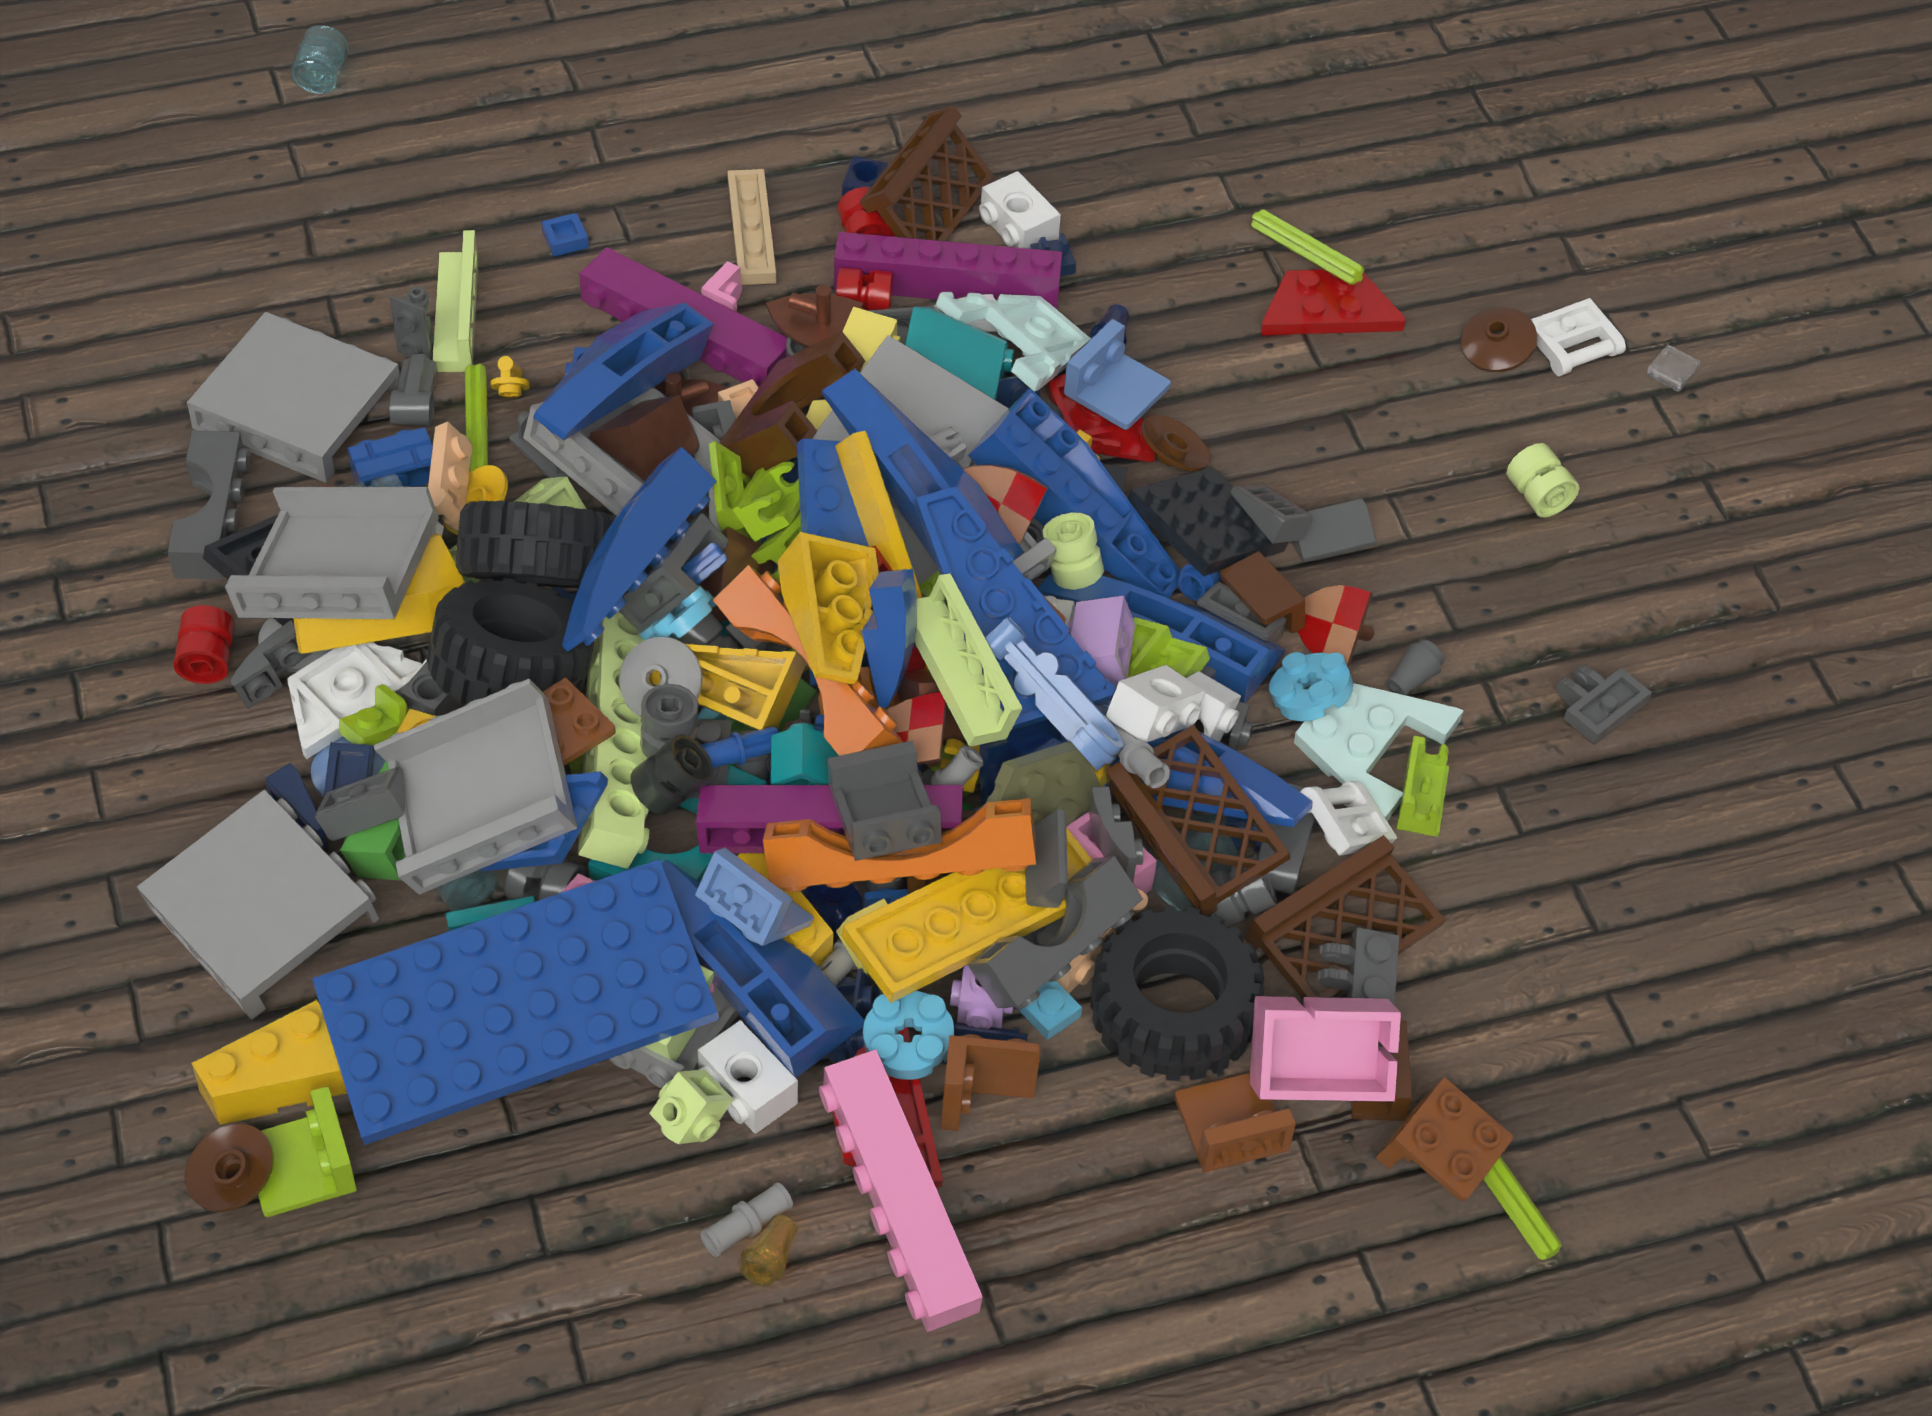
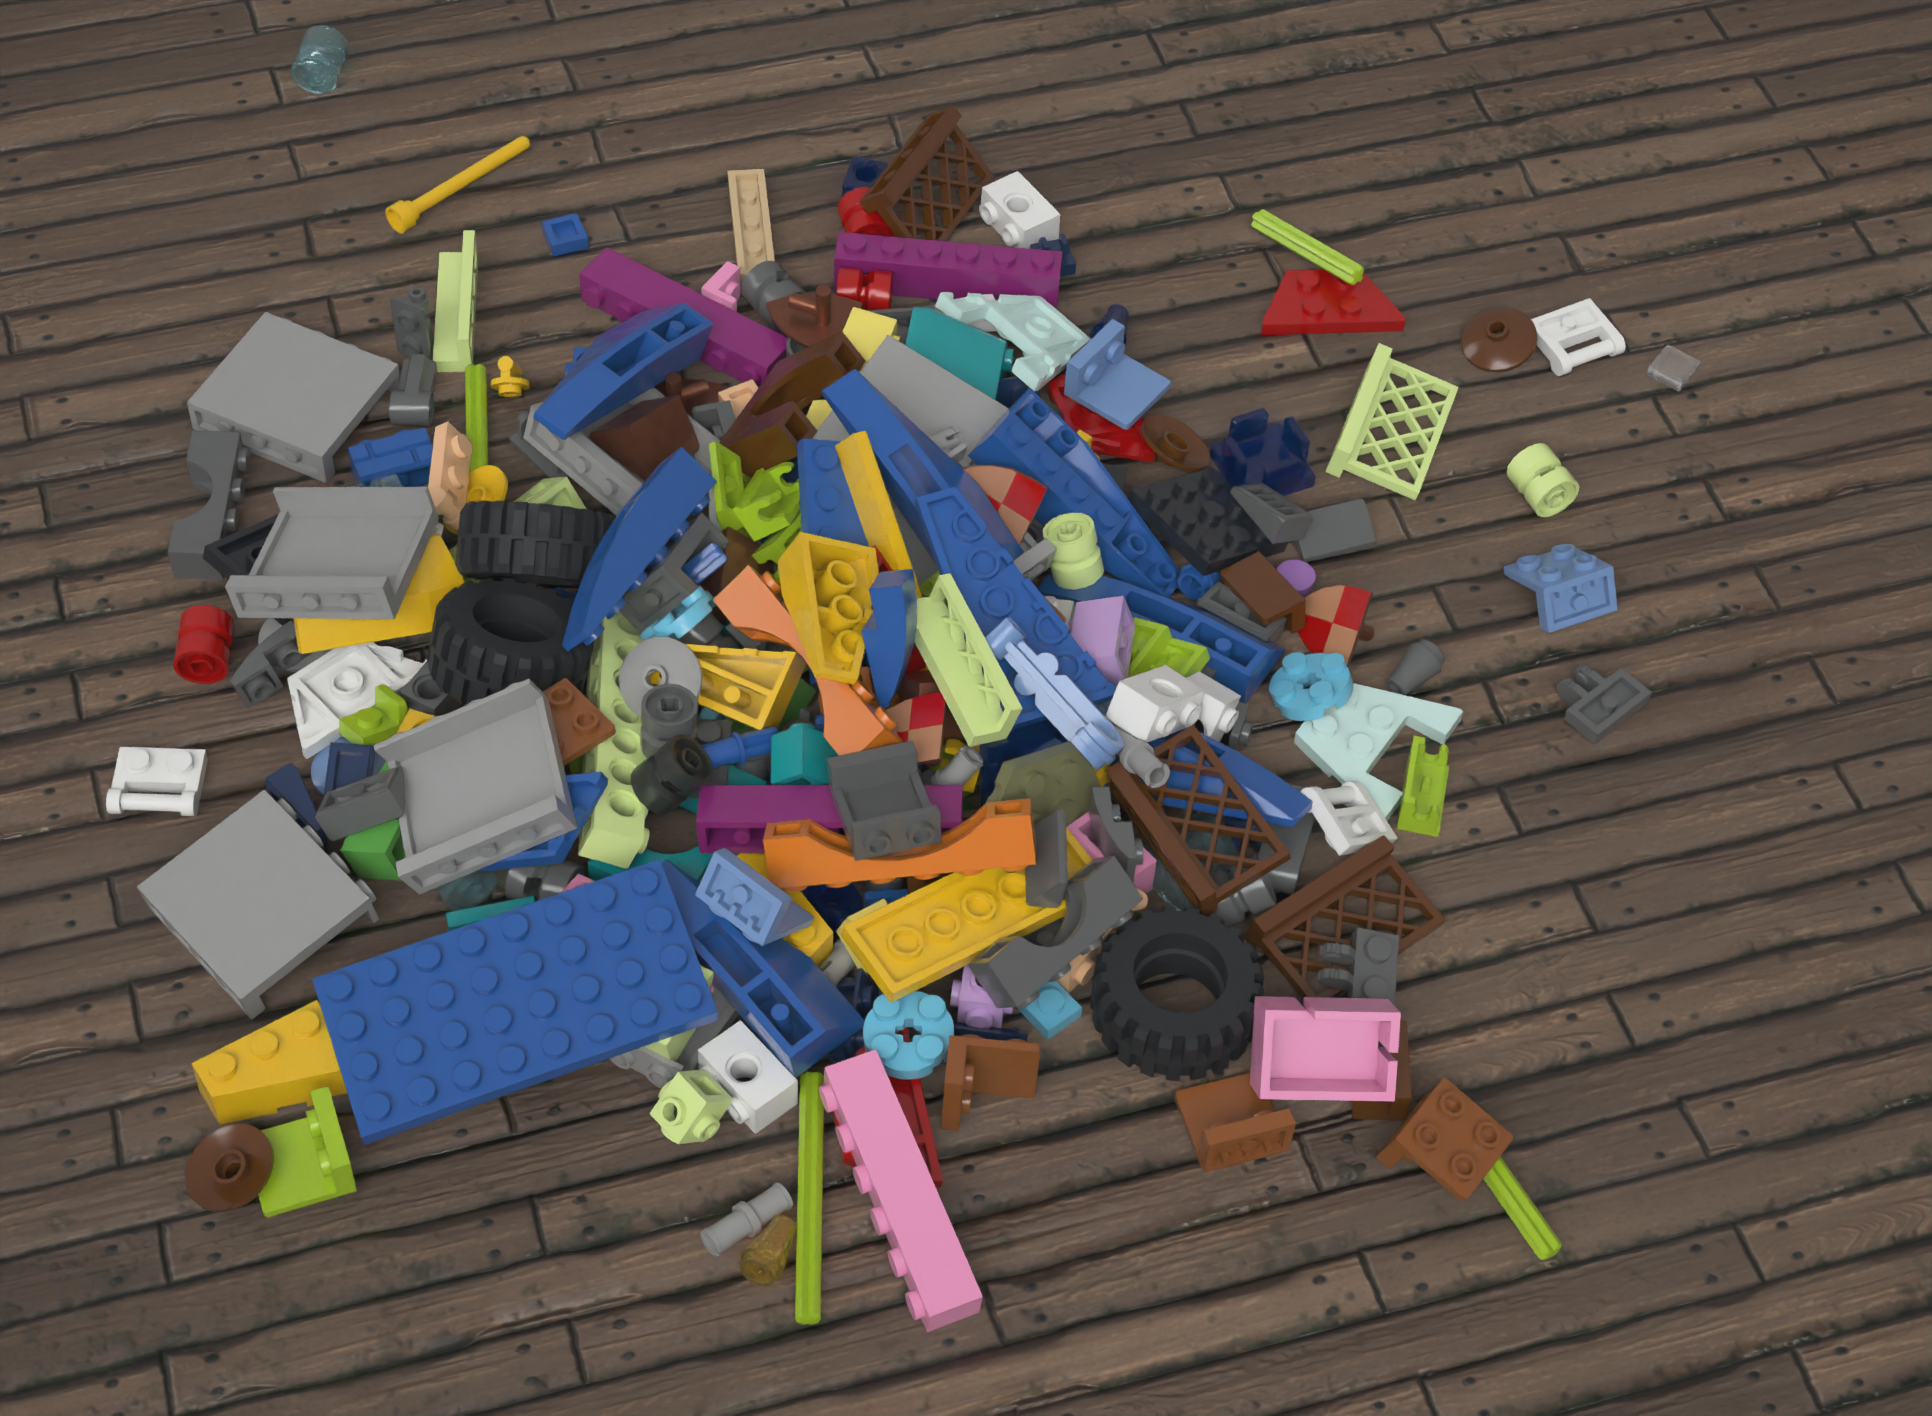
none -> white plate [106,747,208,817]
none -> yellow piece [385,136,530,234]
none -> dark grey wheel [741,261,805,332]
none -> lime axle [795,1071,824,1325]
none -> clear blue panel [1209,408,1316,496]
none -> medium lavender tile [1276,560,1316,598]
none -> yellowish green fence [1325,343,1459,500]
none -> medium blue bracket [1504,544,1618,633]

